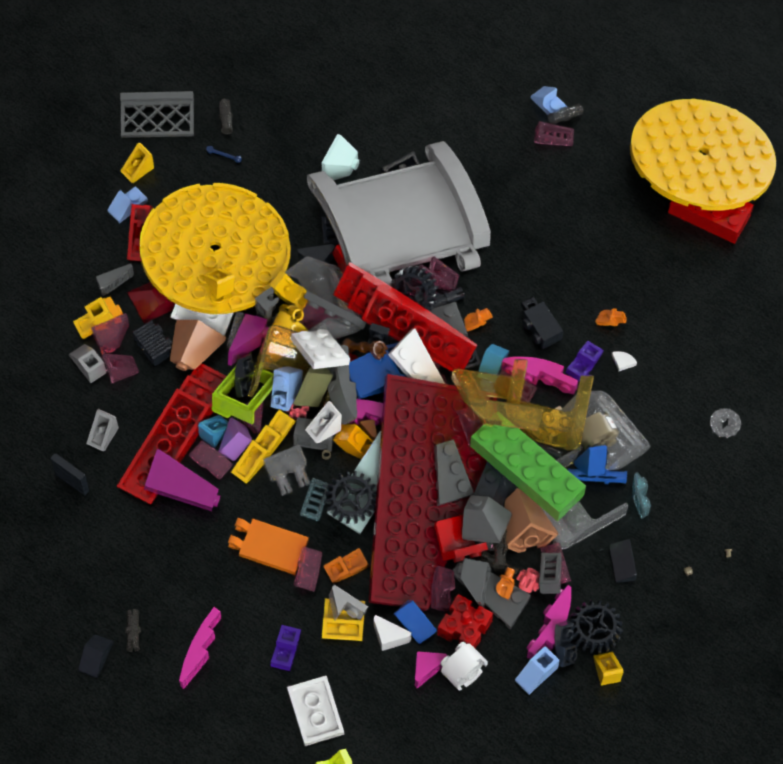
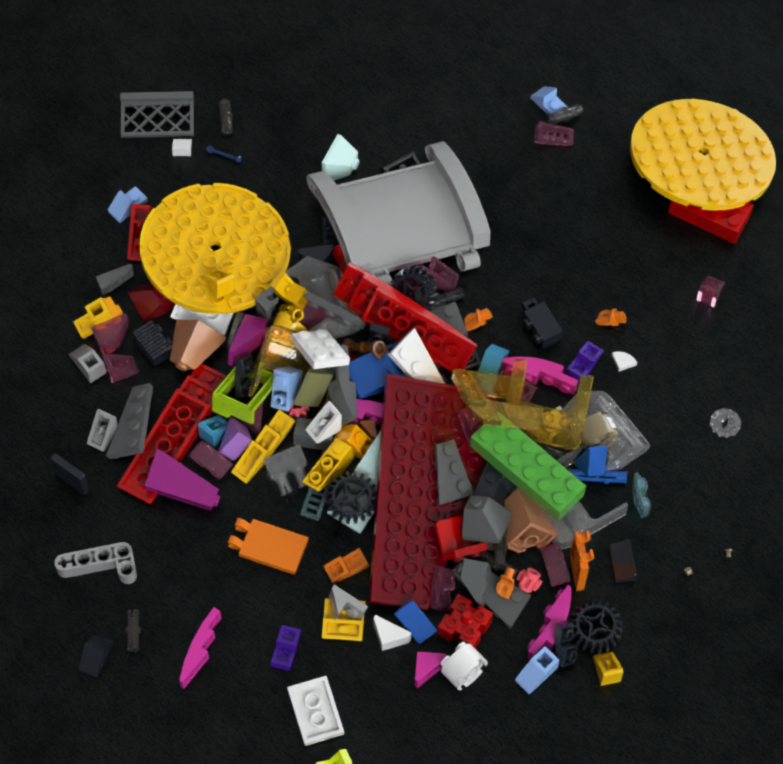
yellow slope [121,143,154,183] -> none
clear pink slope [294,546,322,591] -> none
dark grey slope [539,553,562,594] -> none
none -> light grey beam [55,542,137,584]
none -> dark grey wing [106,383,153,459]
none -> white slope [172,139,192,156]
none -> yellow slope [302,438,354,492]
none -> orange tile [569,531,594,591]
none -> clear pink slope [697,276,725,307]

